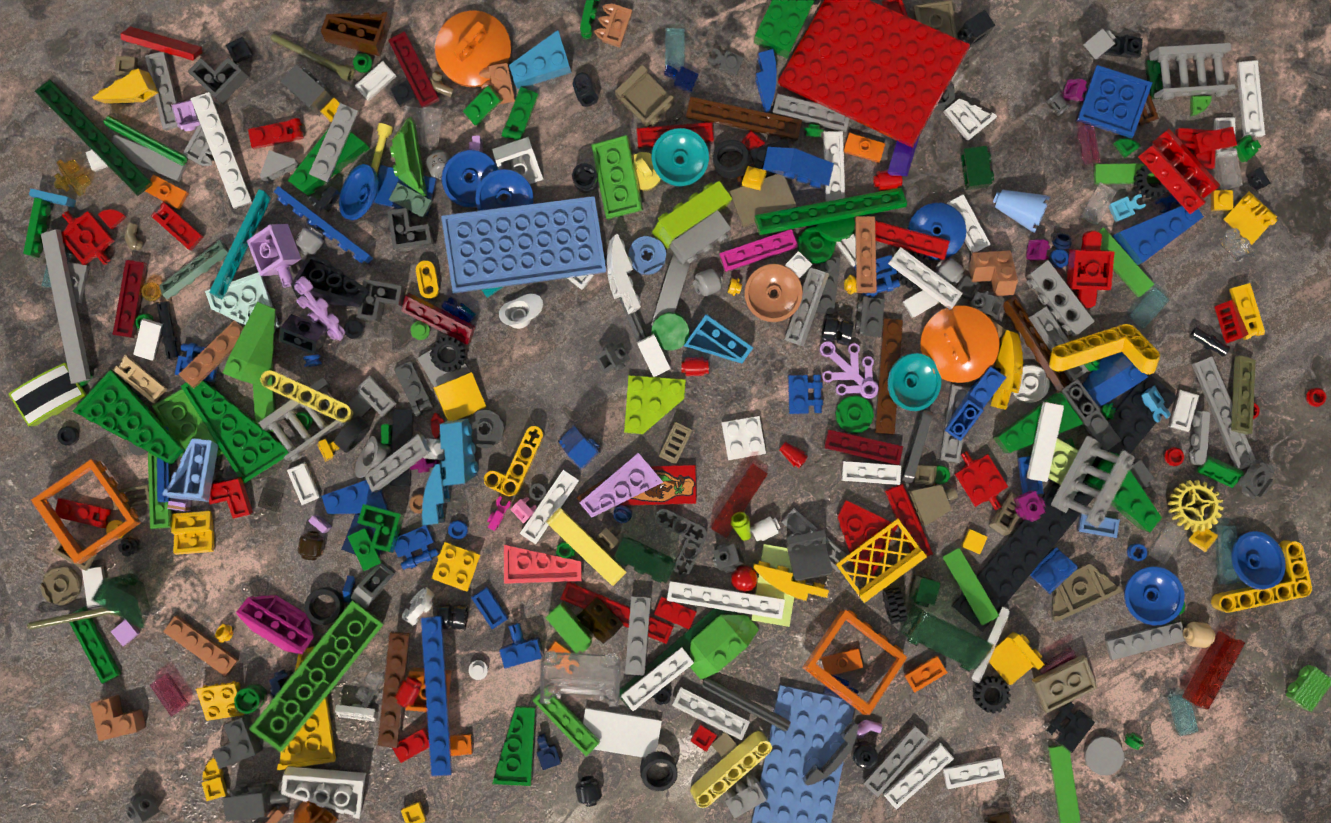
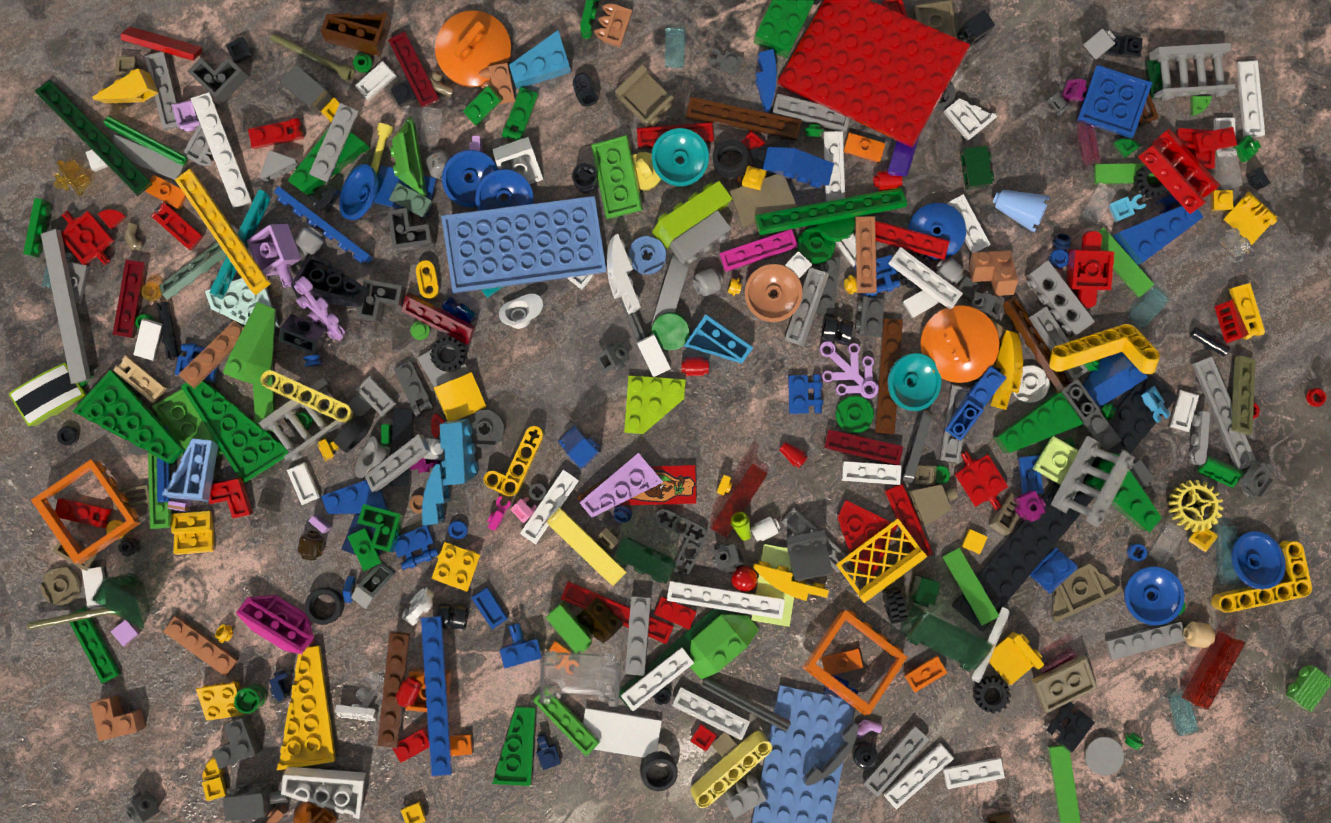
dark azure tile [29,188,76,207] -> none
clear pink plate [150,673,190,717] -> none
bright green brick [250,600,384,753] -> none
black tile [344,320,364,339] -> none
white plate [468,660,488,680] -> none
coral wing [504,545,582,584] -> none
green plate [556,542,575,559] -> none
black head [575,776,602,807] -> none
dark tan slope [659,422,692,465] -> none
clear blue plate [664,65,699,93] -> none
white plate [721,416,766,460] -> none
magenta tile [1026,239,1050,261] -> none
white tile [1027,402,1064,482] -> none
medium blue tile [1077,513,1120,538] -> none
red plate [1164,447,1184,466] -> none
none -> yellow tile [175,169,271,295]
none -> yellow plate [716,475,733,496]

